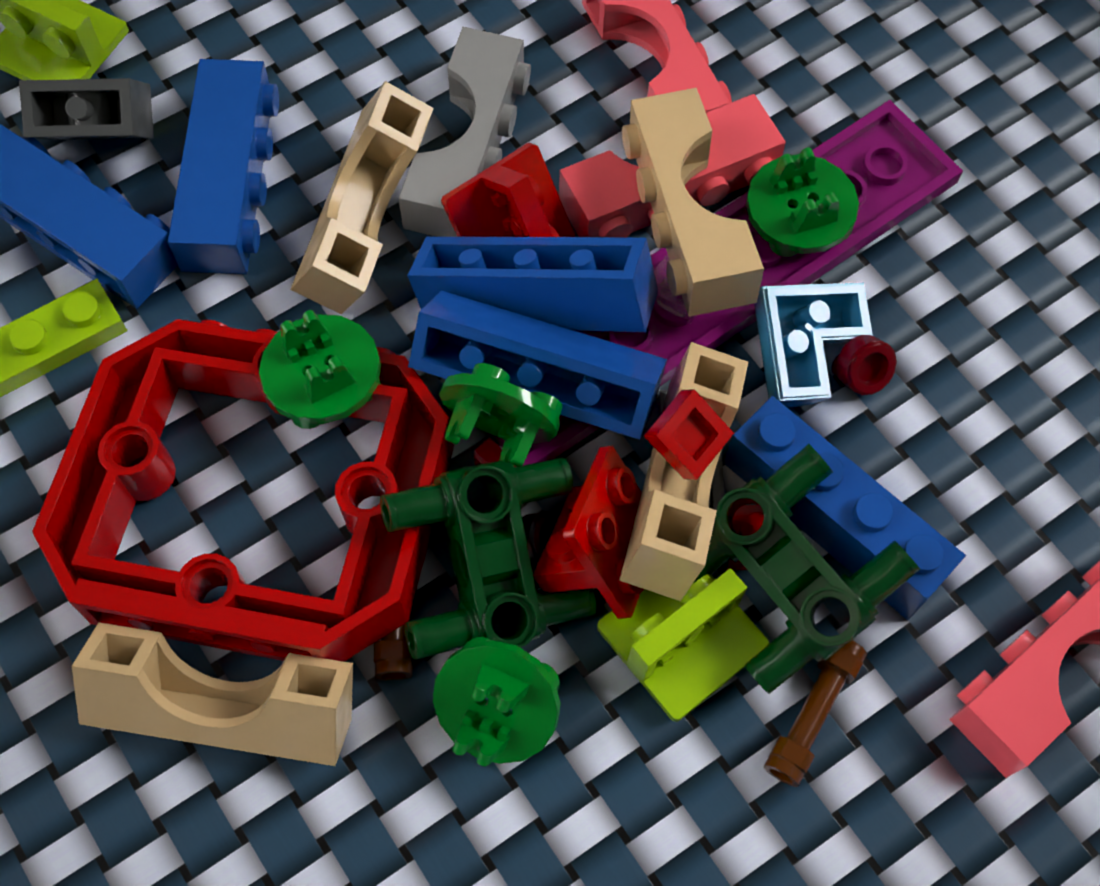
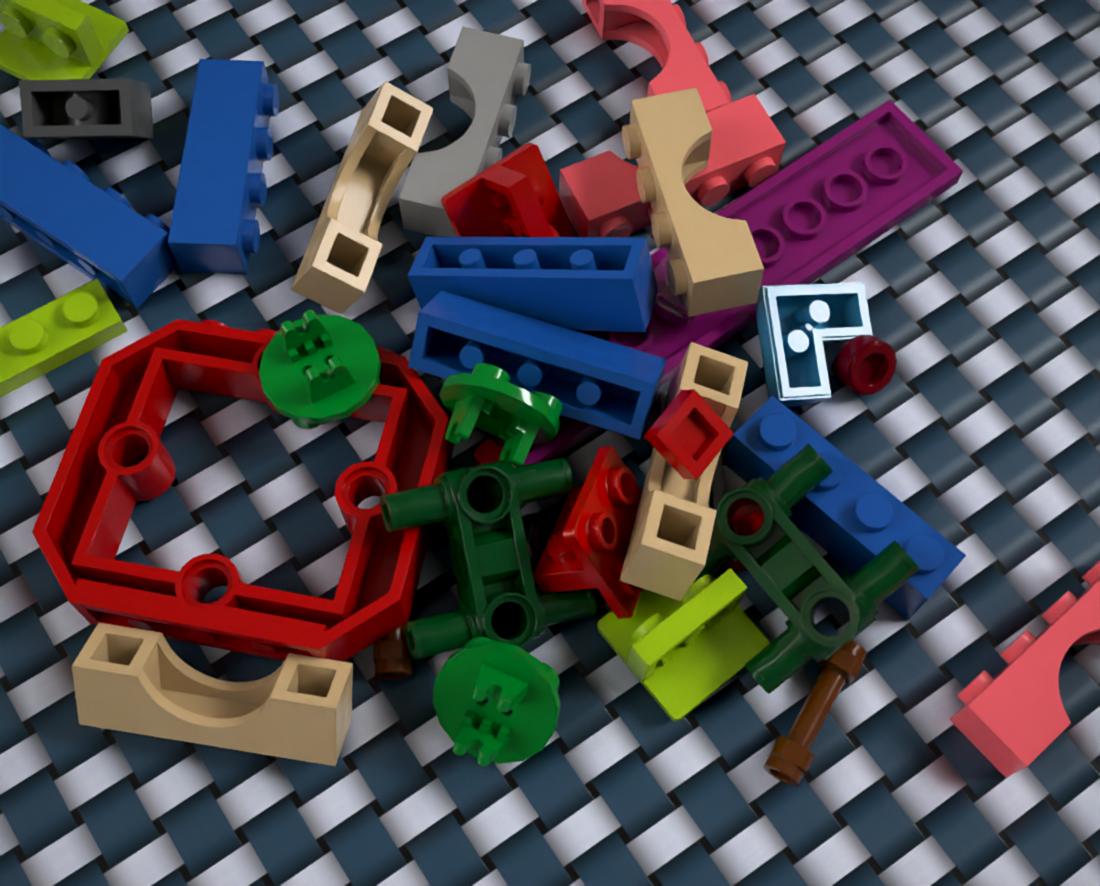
green plate [746,147,859,257] -> none

